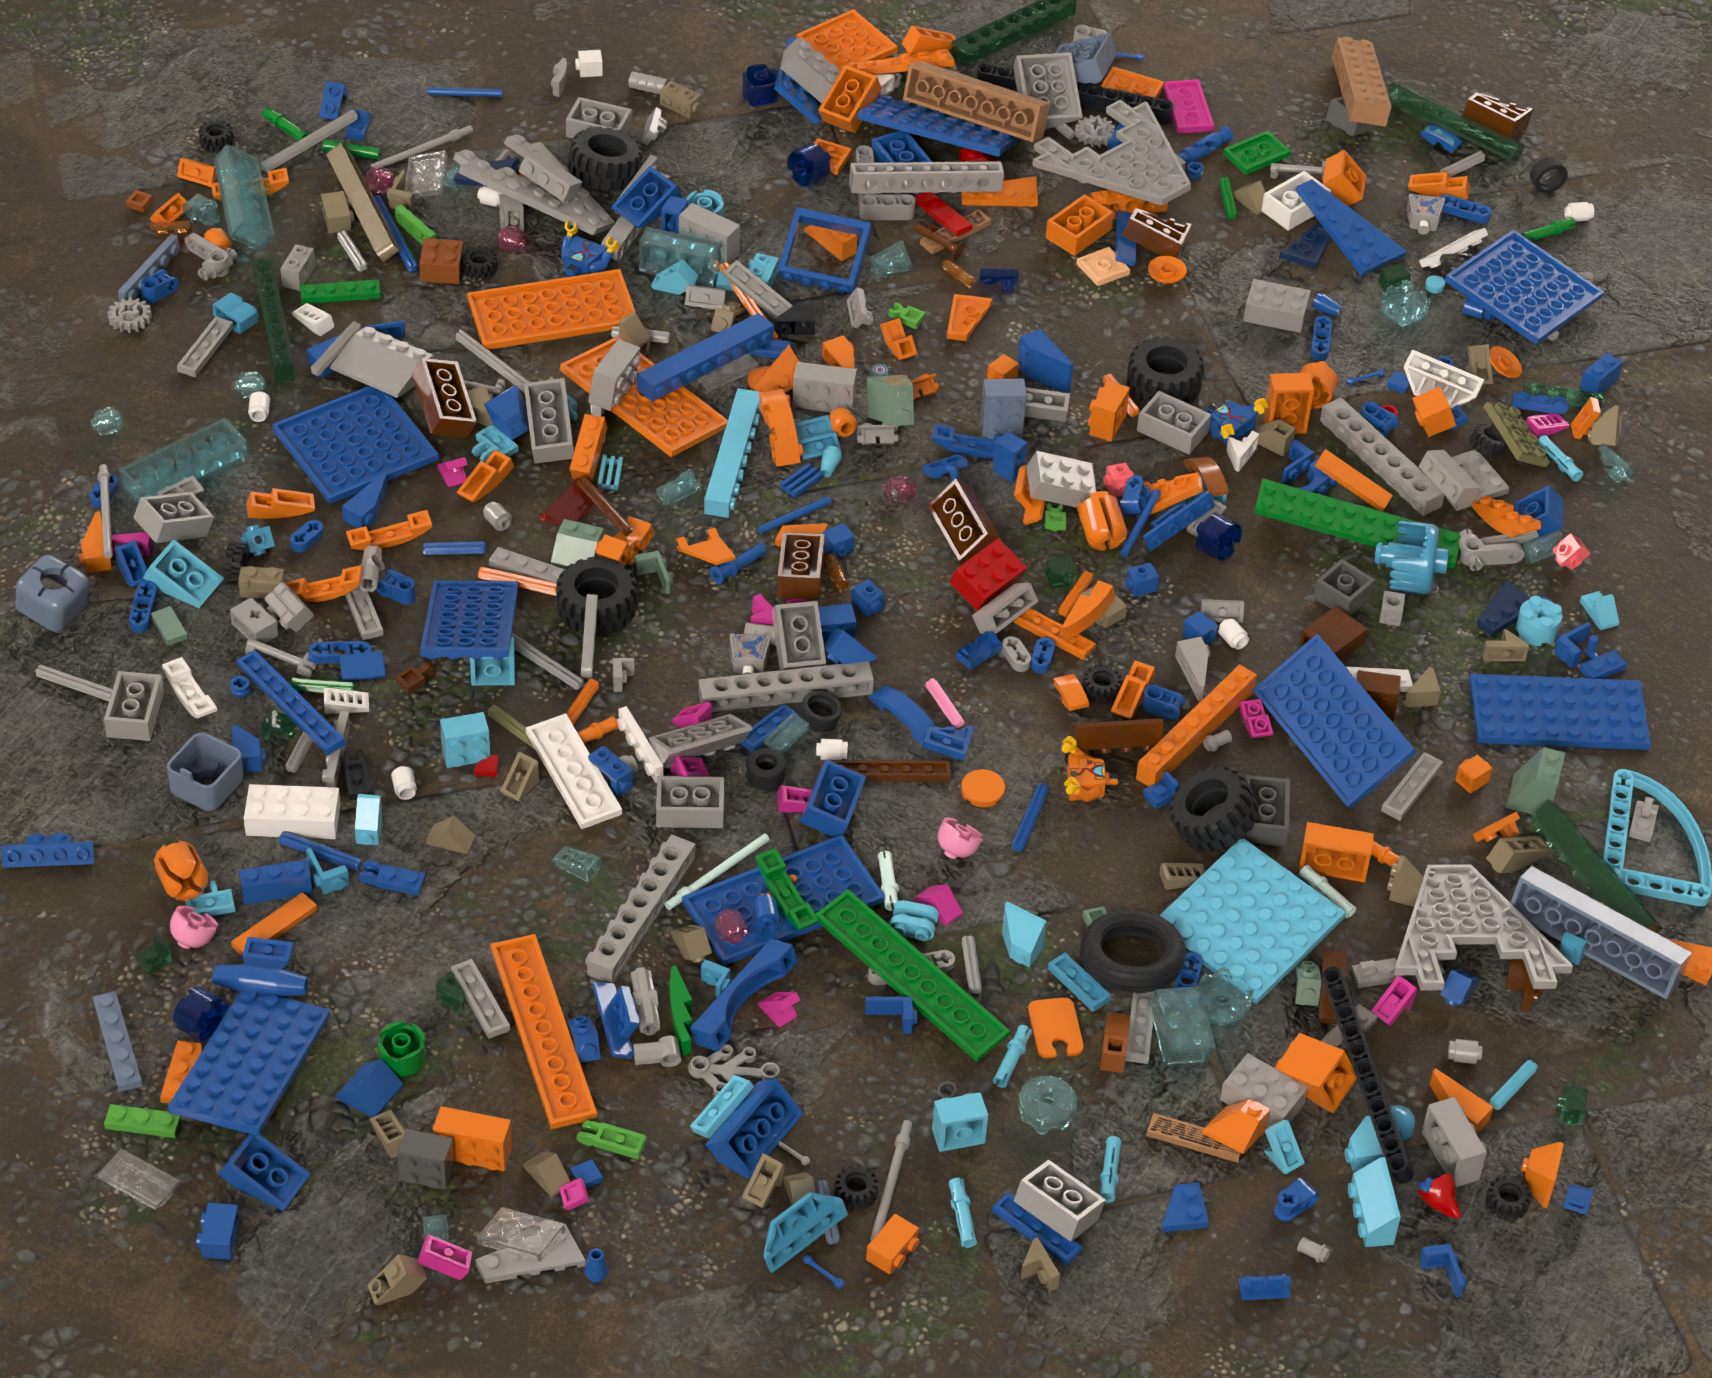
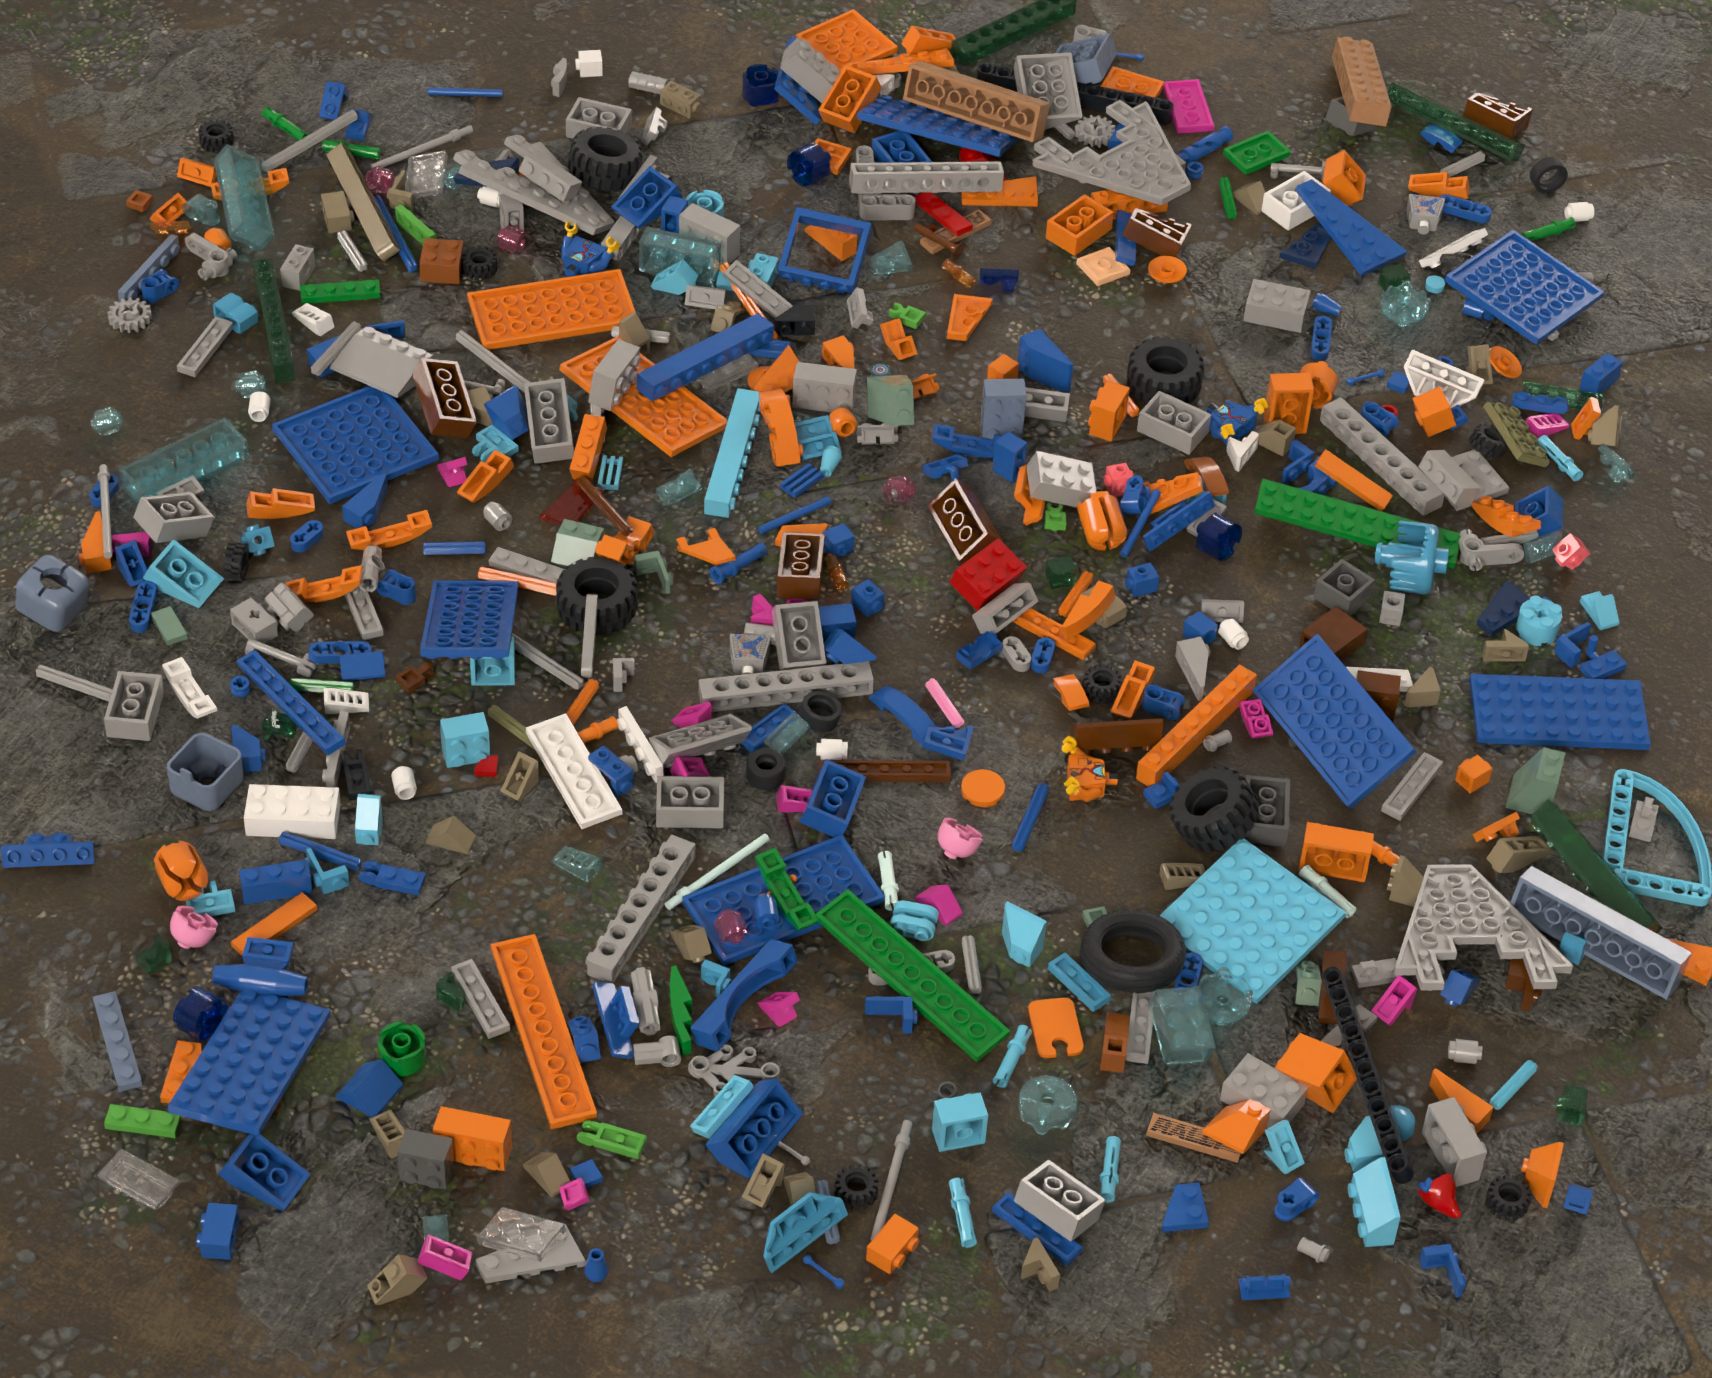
dark tan brick [239,566,285,599] -> none

